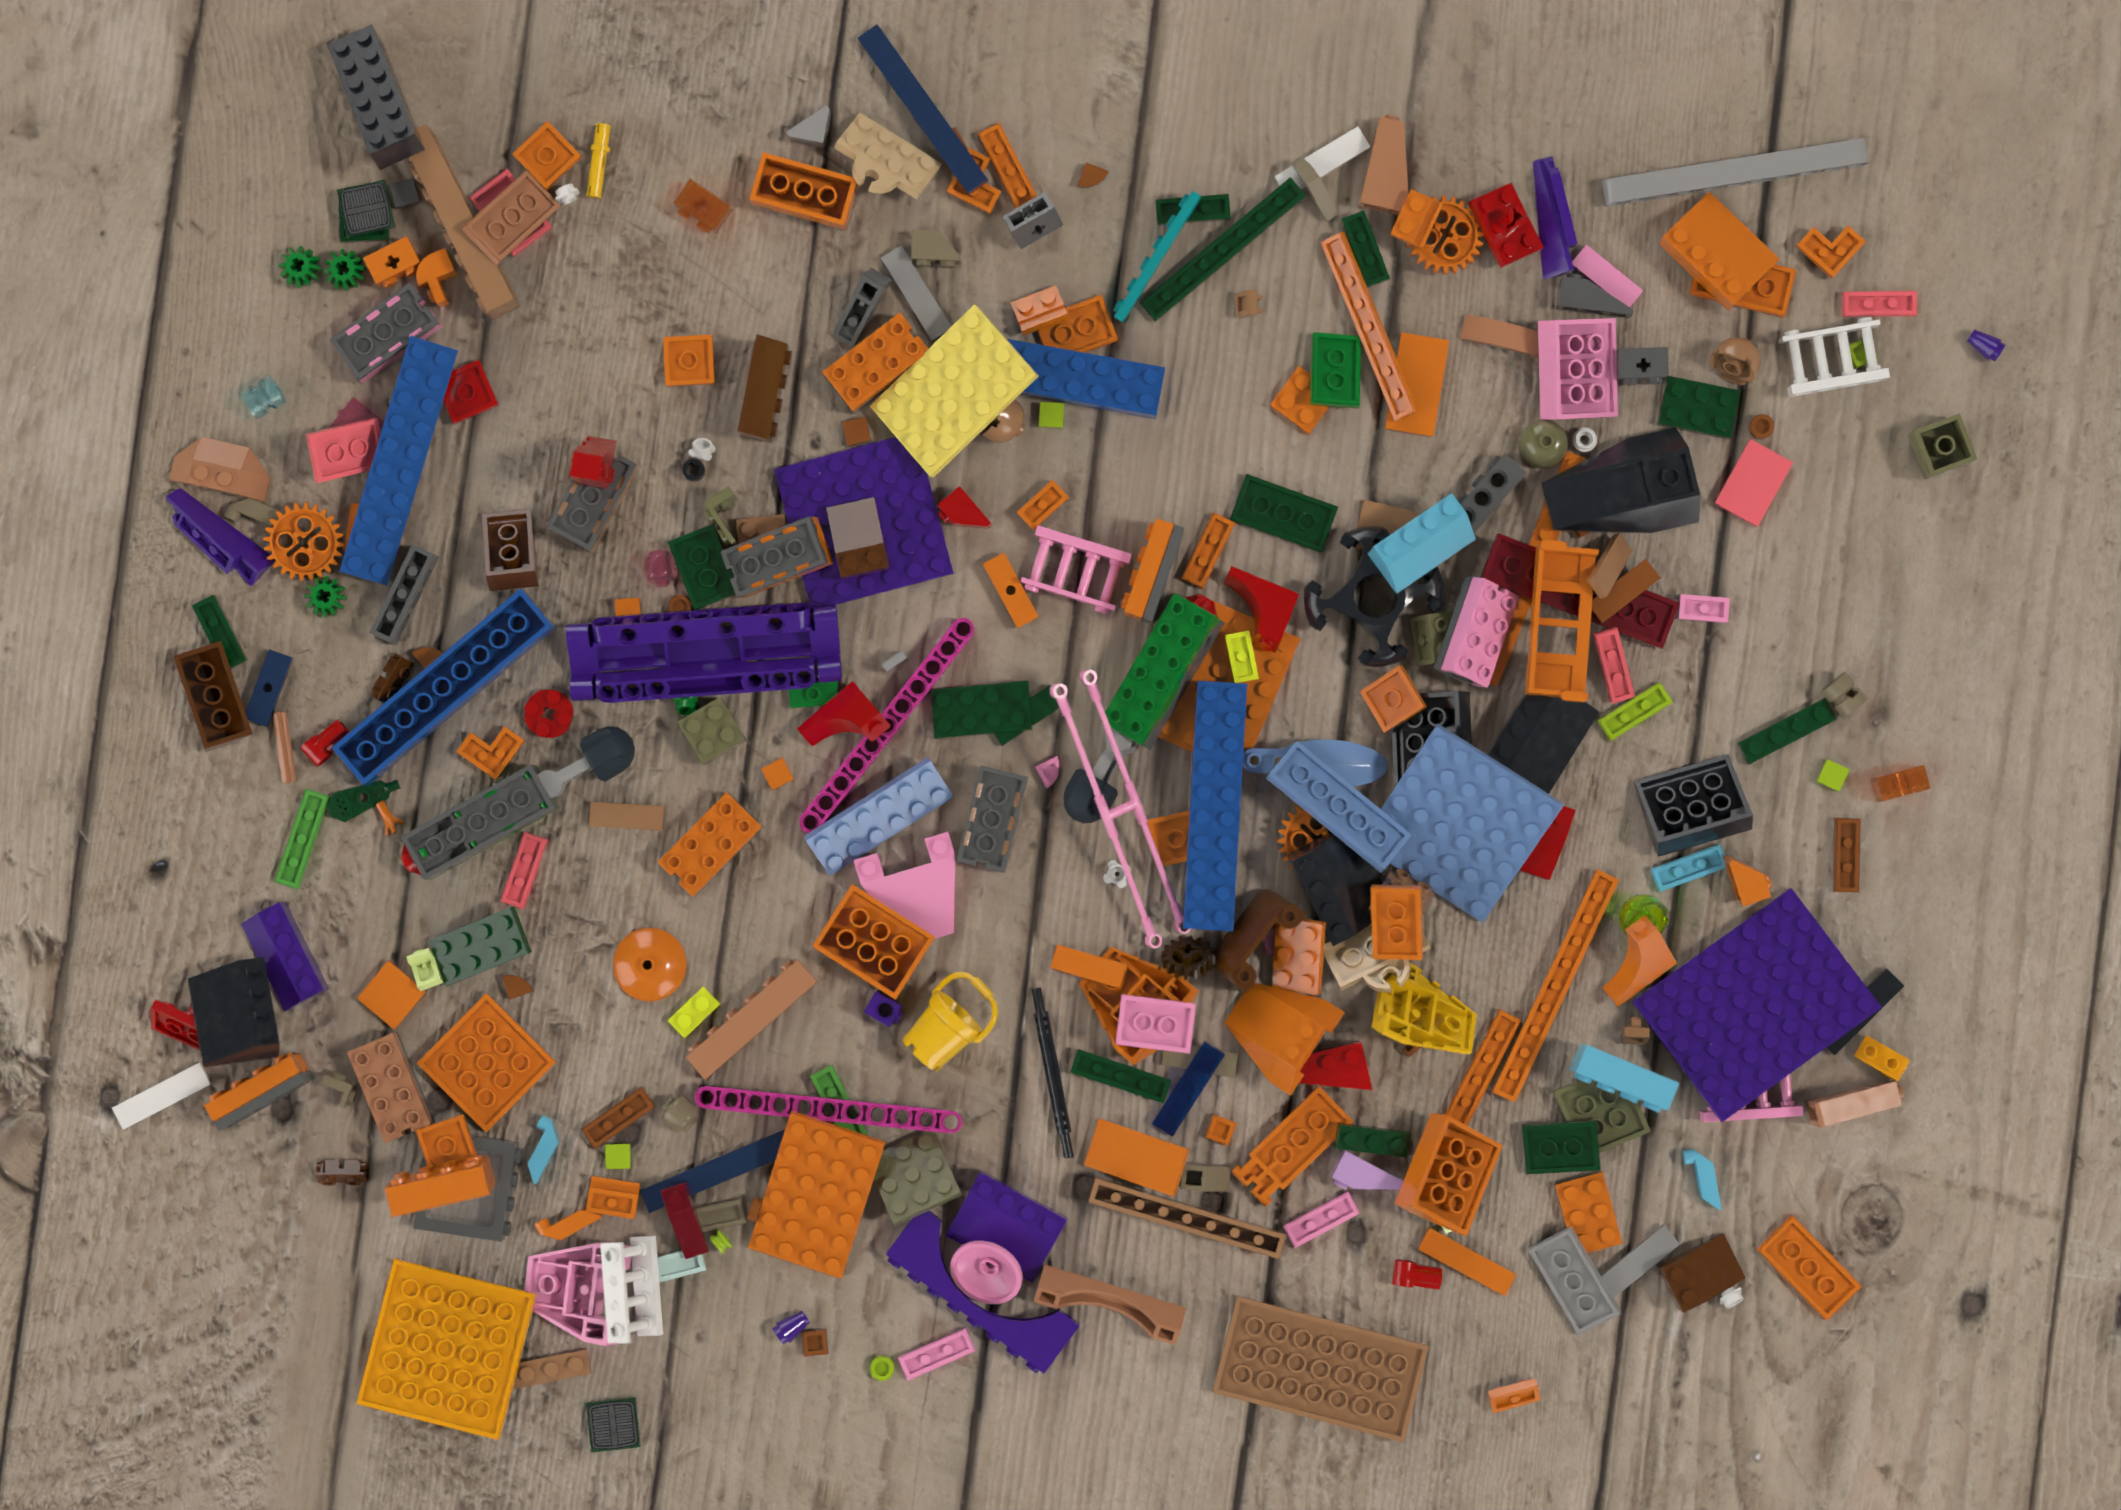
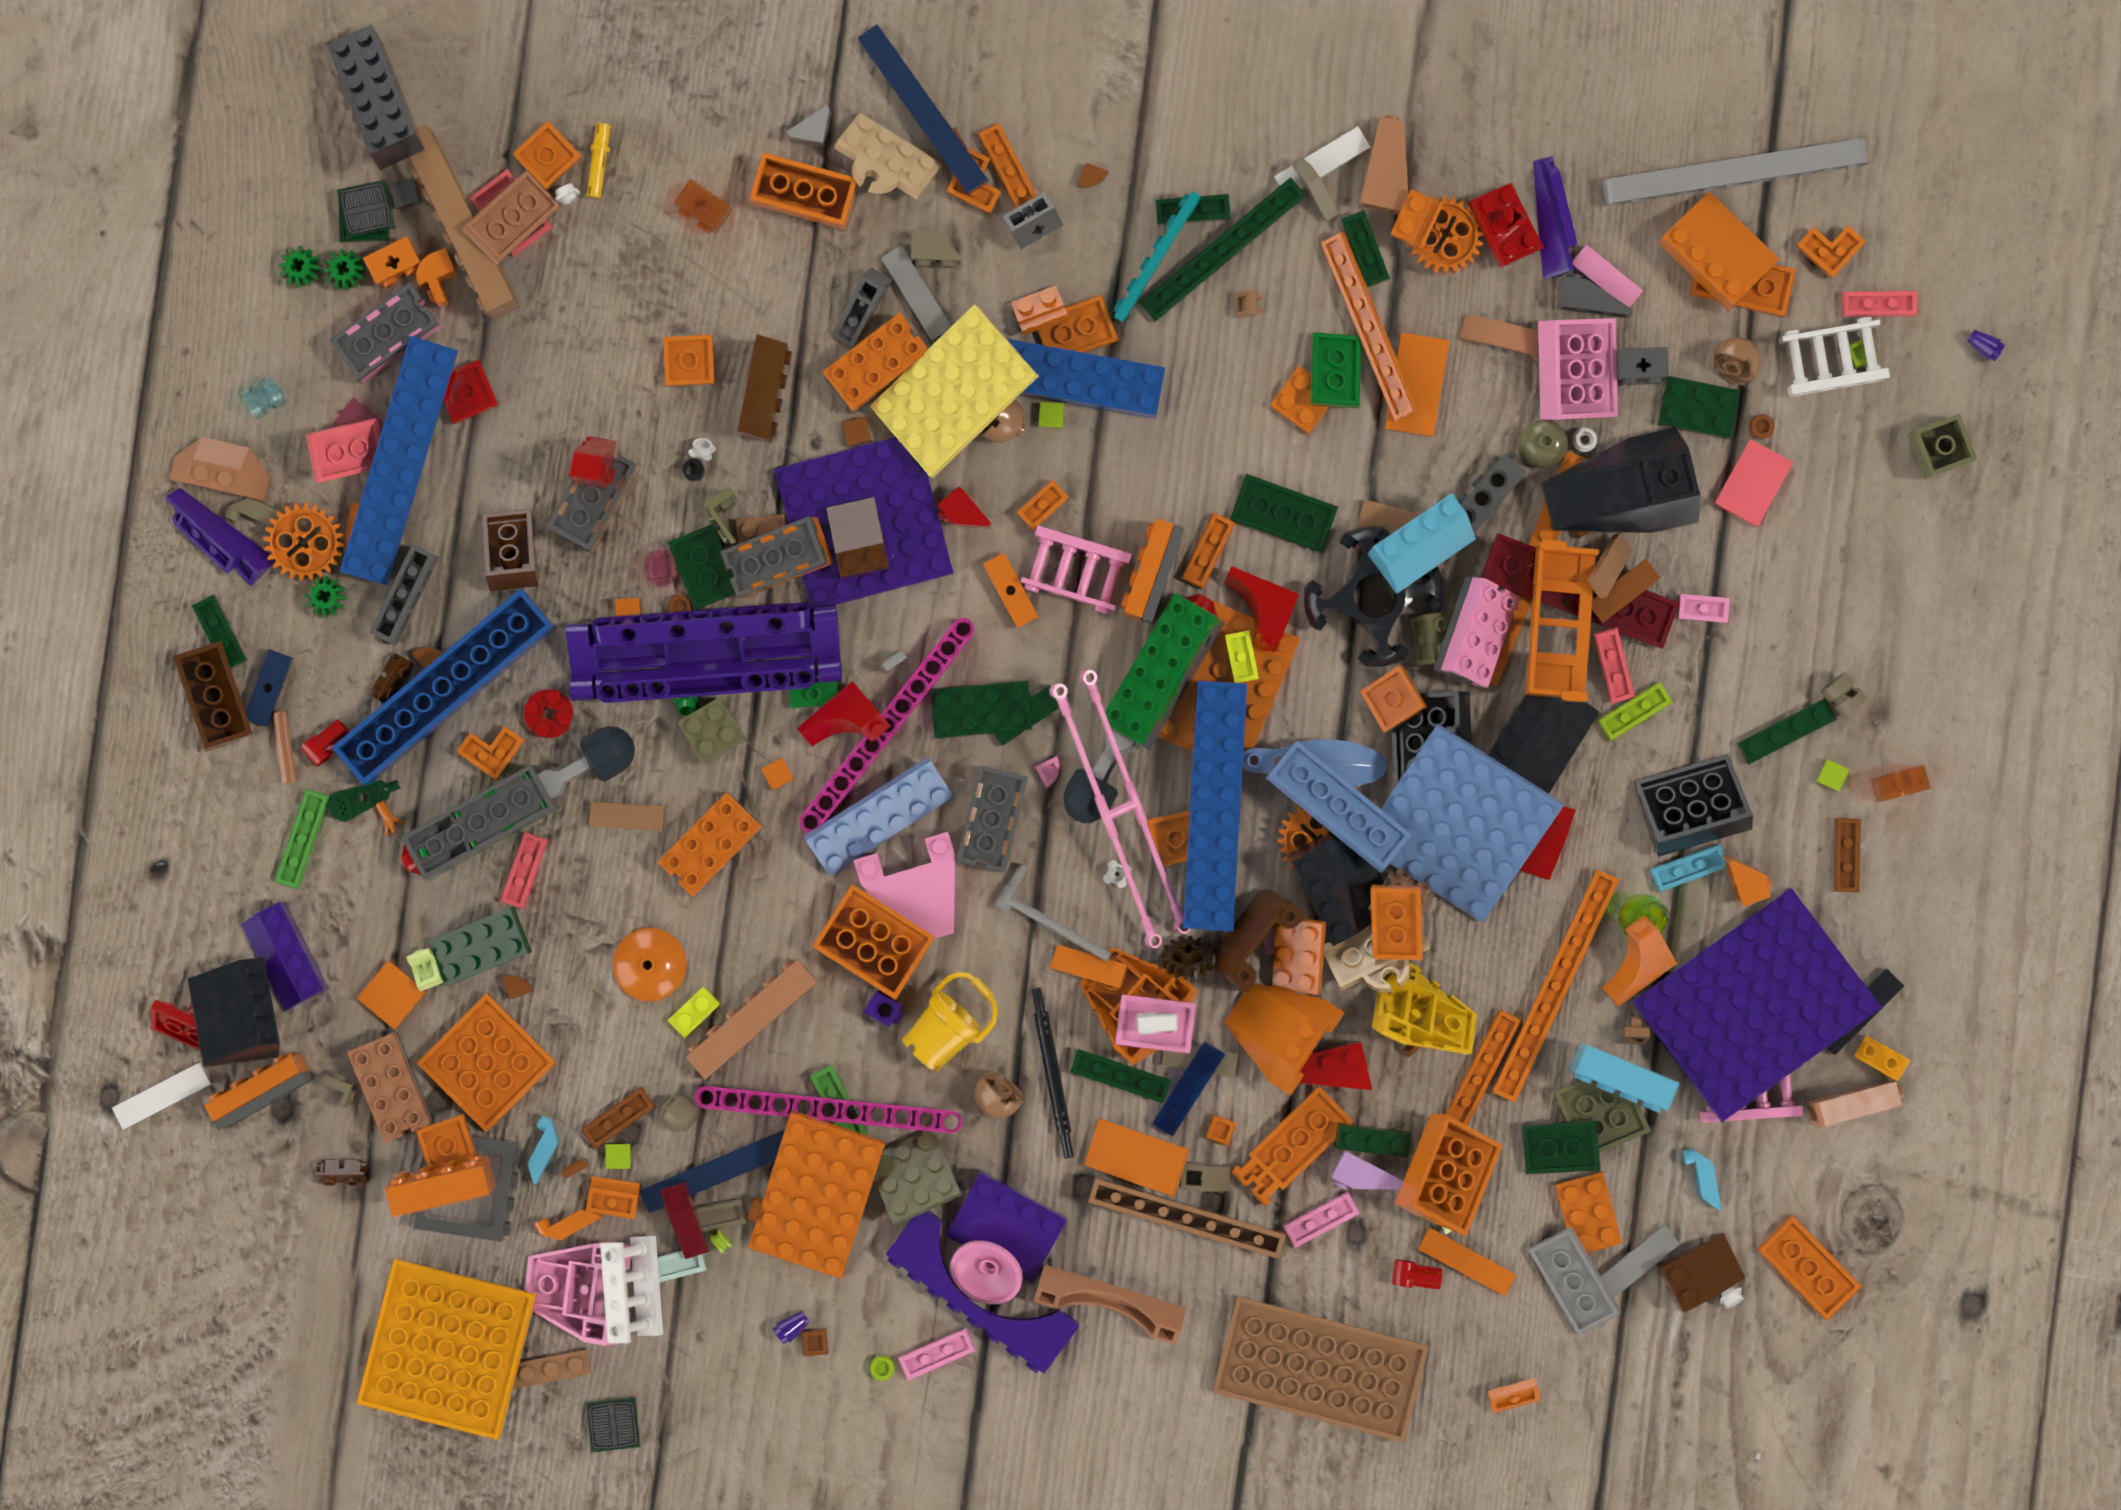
none -> dark orange tile [561,1158,590,1179]
none -> medium nougat cylinder [974,1071,1024,1119]
none -> light grey bar [994,863,1112,962]
none -> white brick [1136,1012,1177,1034]

